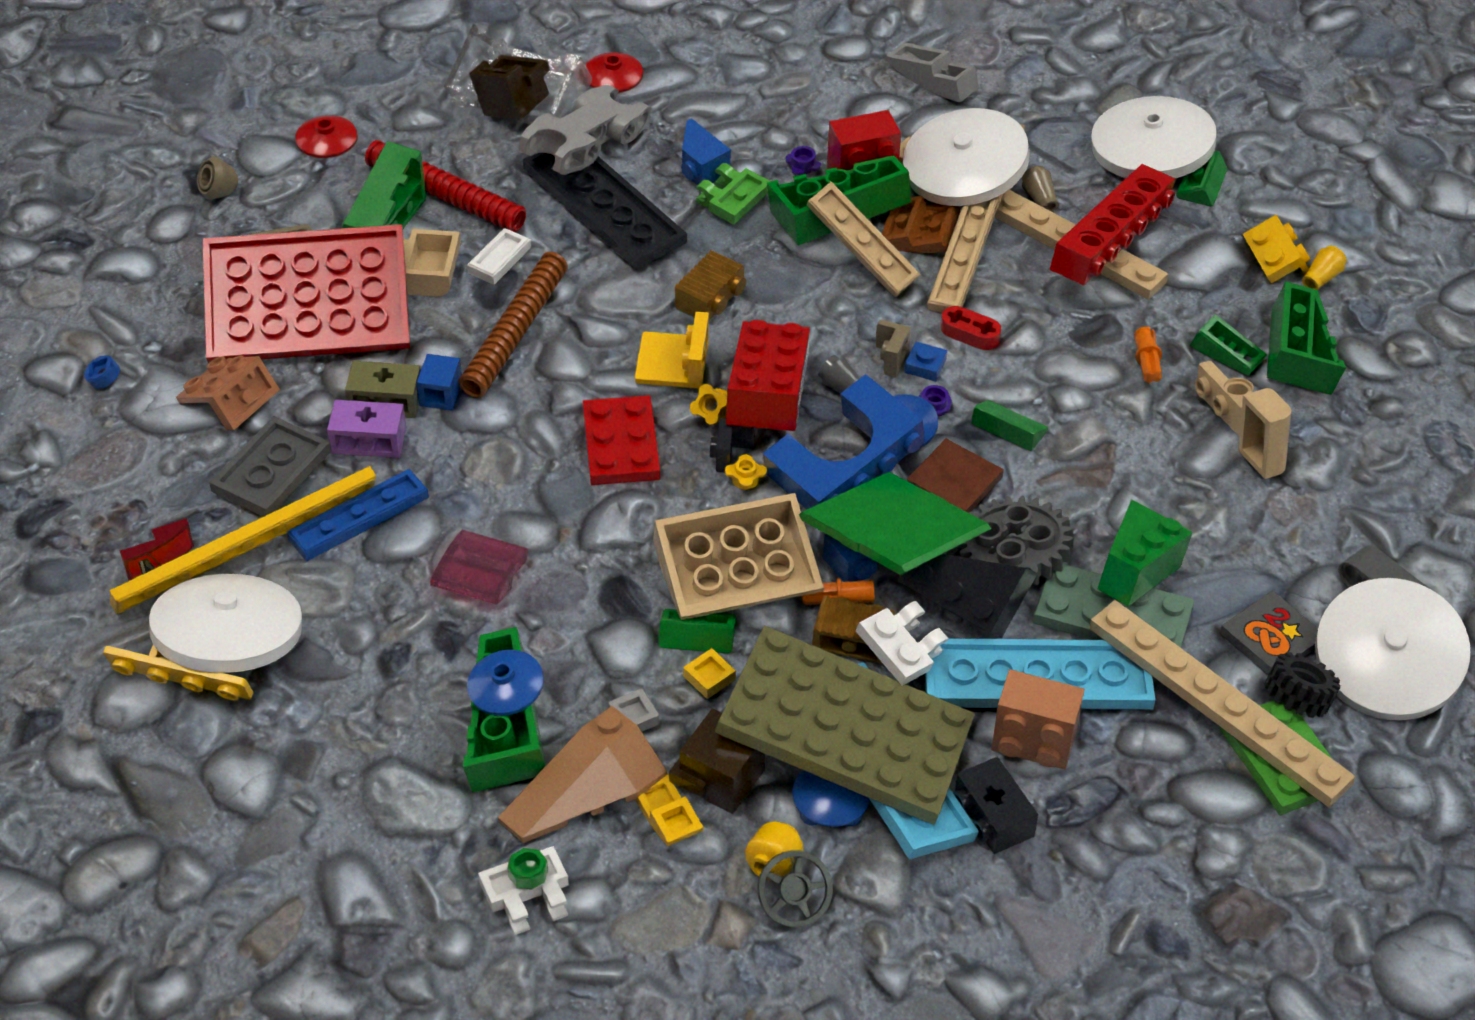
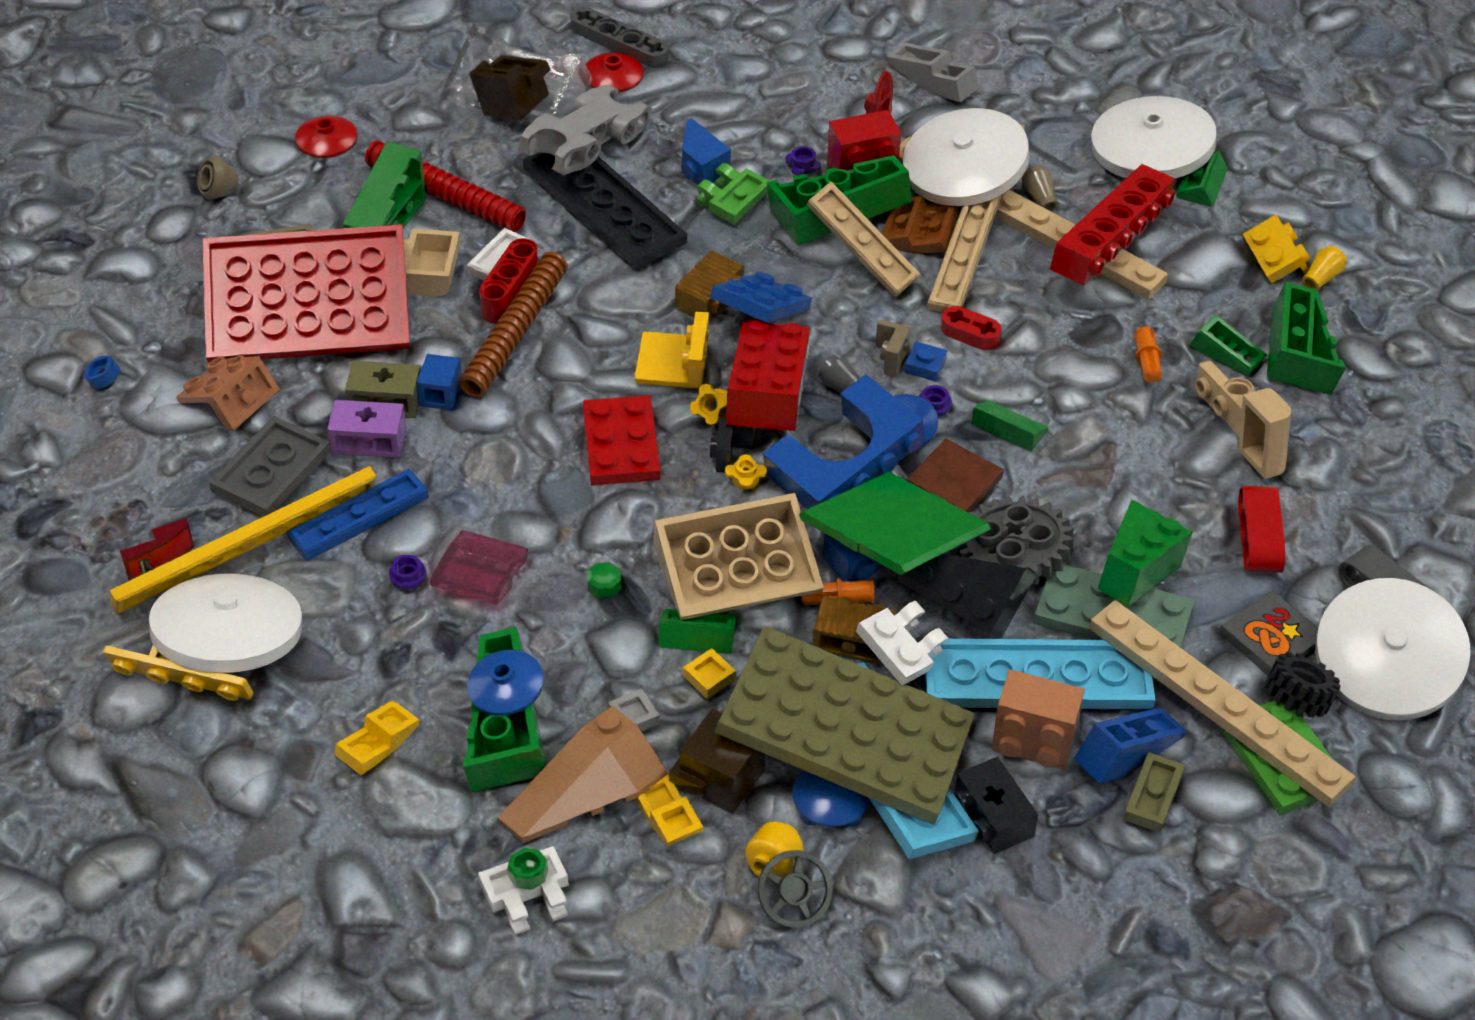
none -> yellow slope [334,700,420,775]
none -> dark purple plate [389,555,426,589]
none -> red beam [479,238,538,324]
none -> dark grey beam [571,7,669,68]
none -> green tile [587,562,621,598]
none -> blue plate [710,272,812,323]
none -> red plate [864,71,893,114]
none -> blue slope [1073,707,1187,784]
none -> olive plate [1123,752,1185,833]
none -> red beam [1238,485,1285,573]

